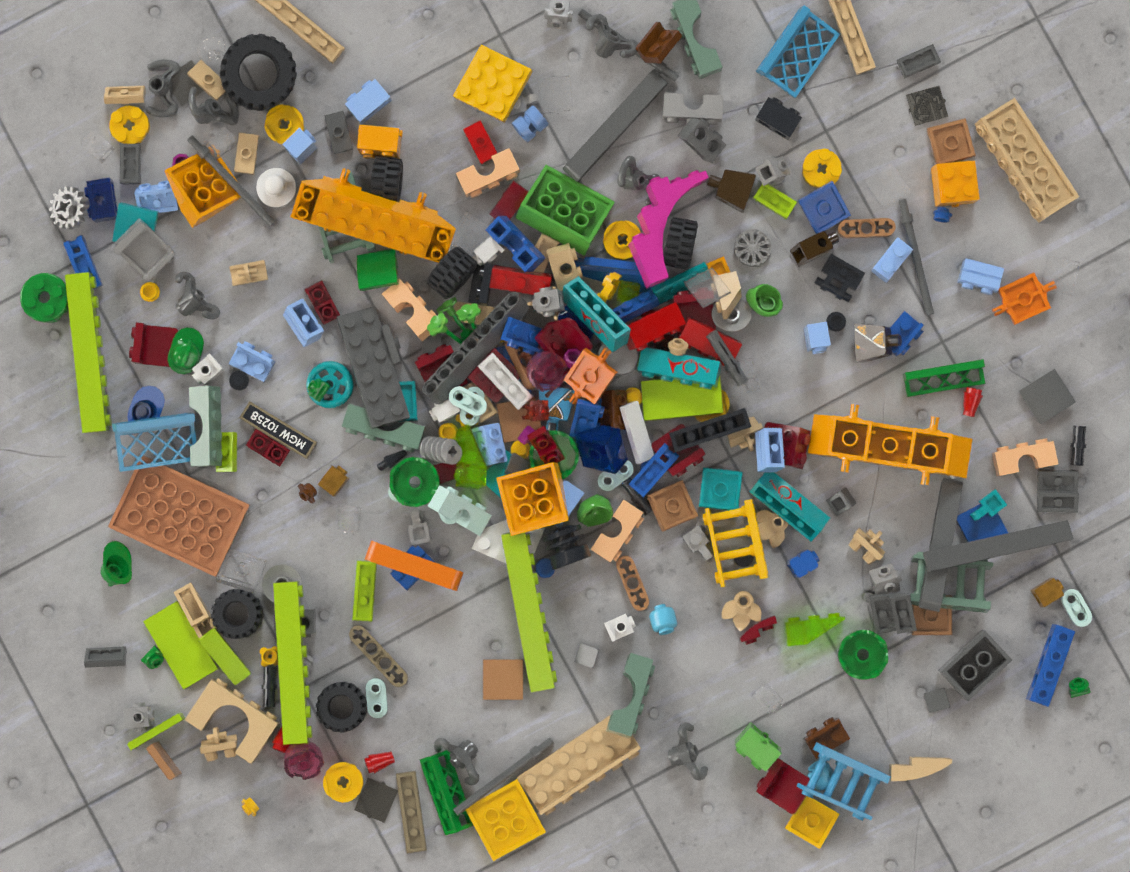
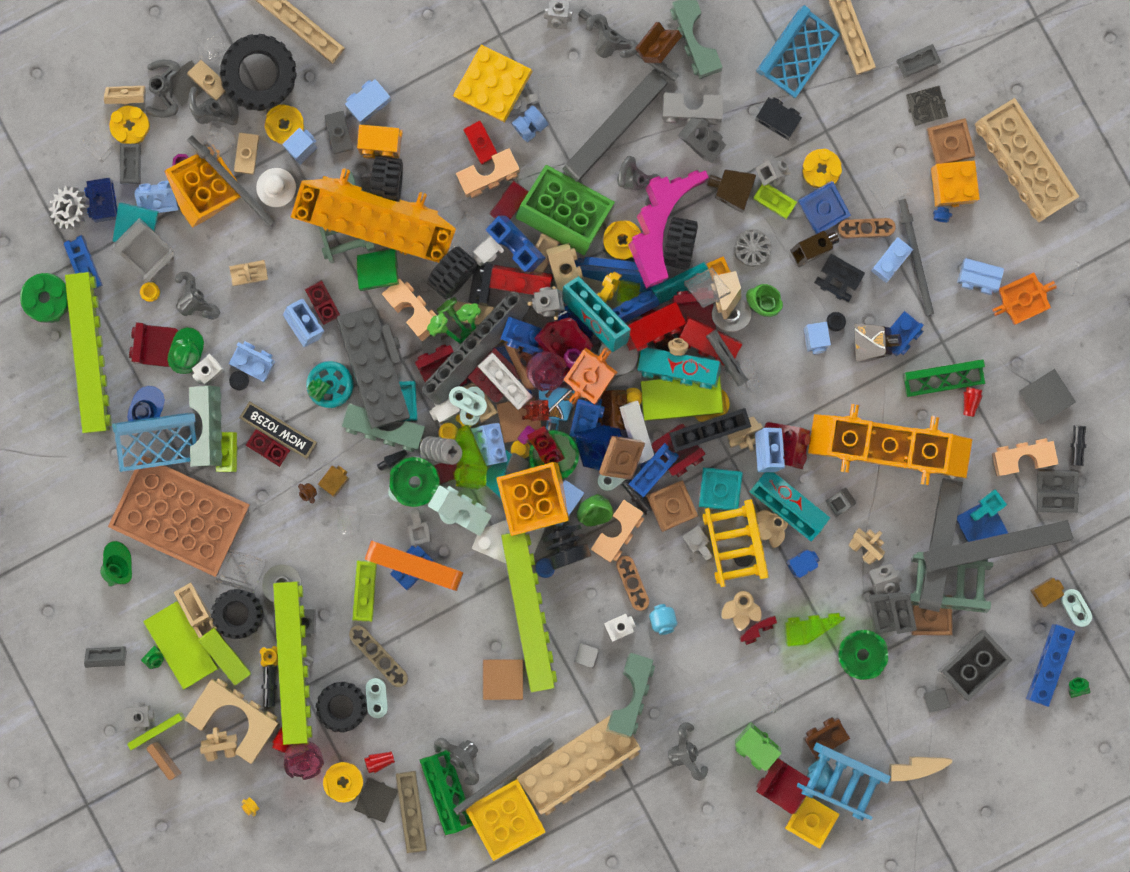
none -> medium nougat tile [599,436,645,480]

